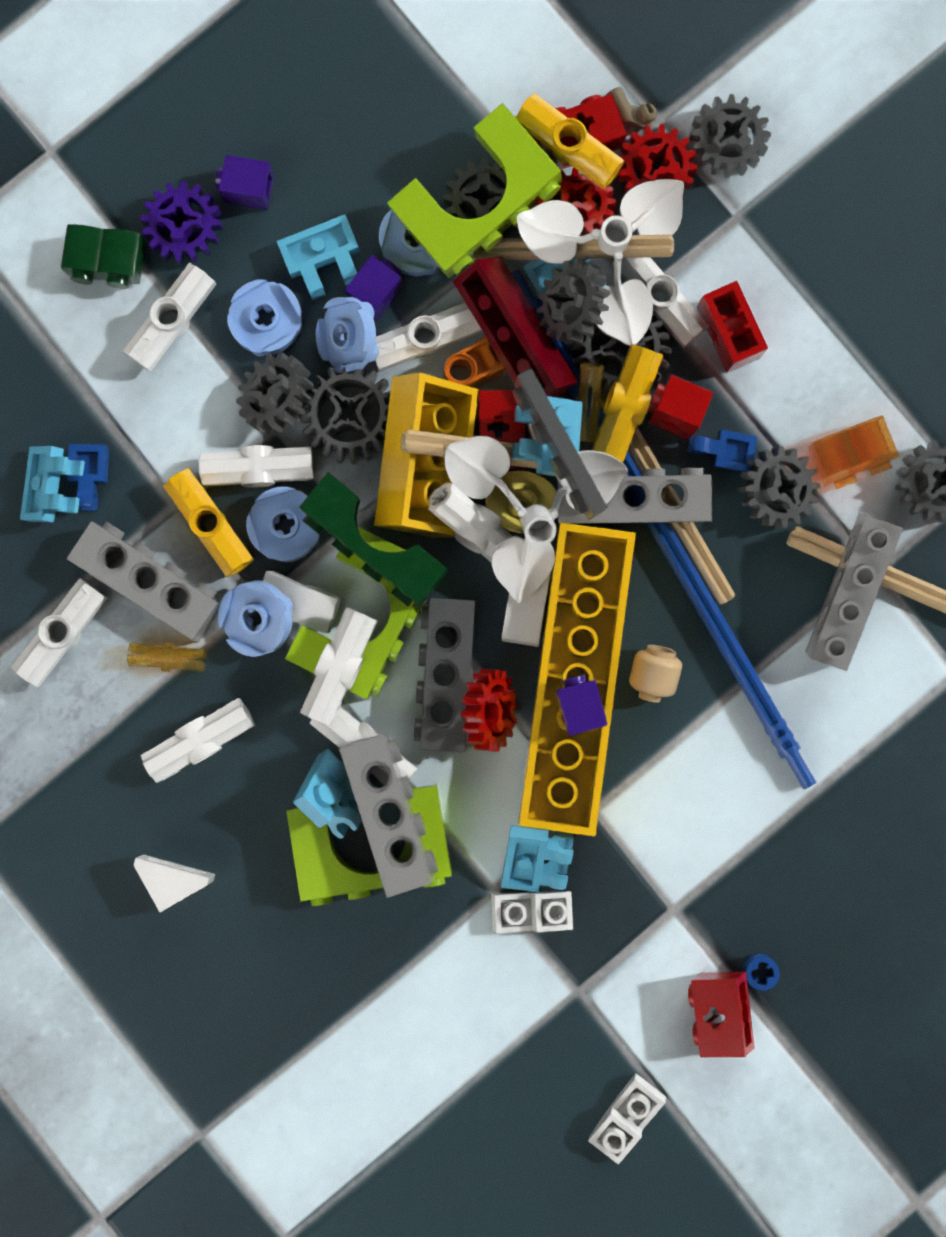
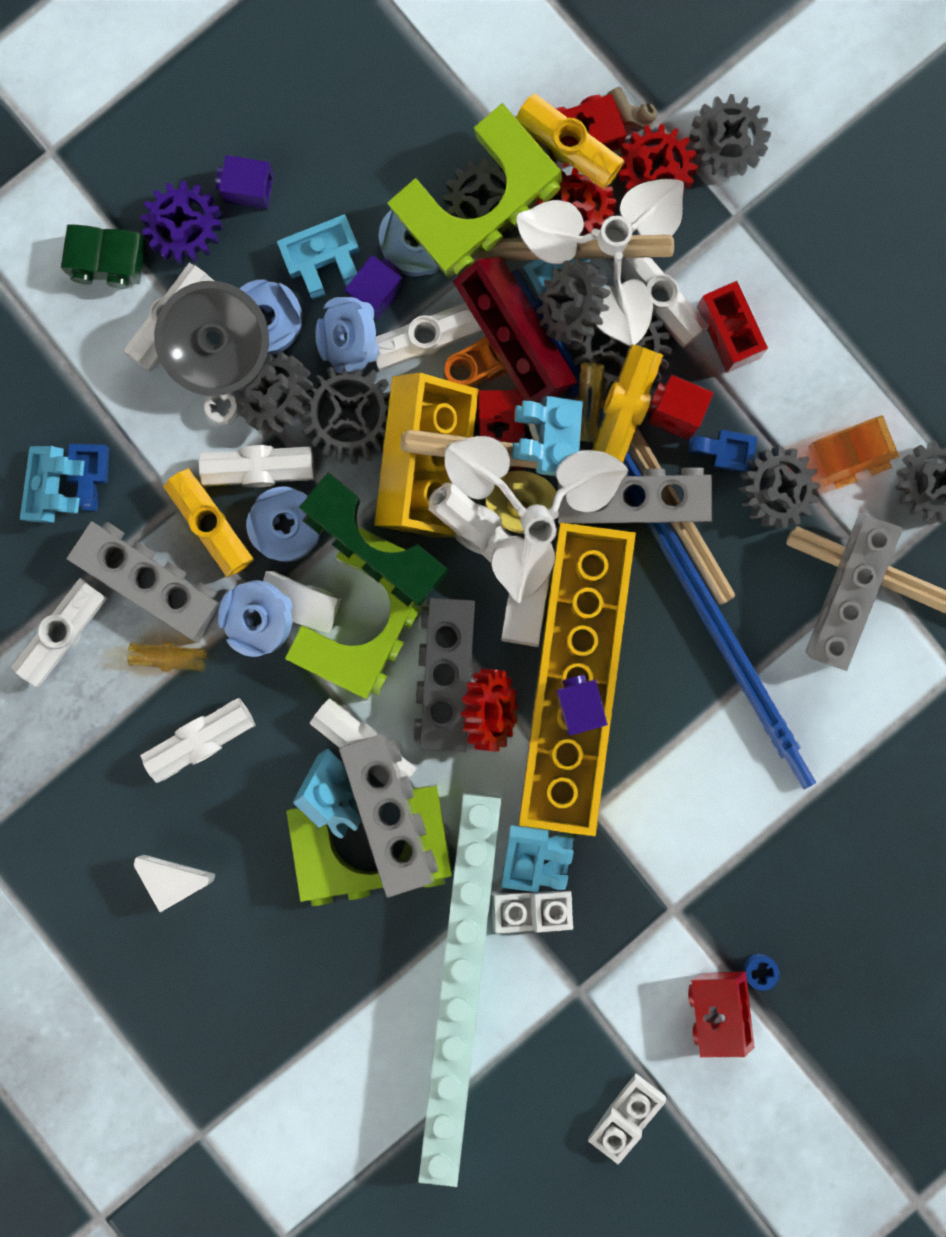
white piece [300,607,377,726] -> none
dark grey plate [513,368,607,520] -> none
tan head [629,644,682,703] -> none
none -> dark grey dish [154,281,269,396]
none -> white bush [204,393,240,426]
none -> light aqua brick [419,792,501,1187]

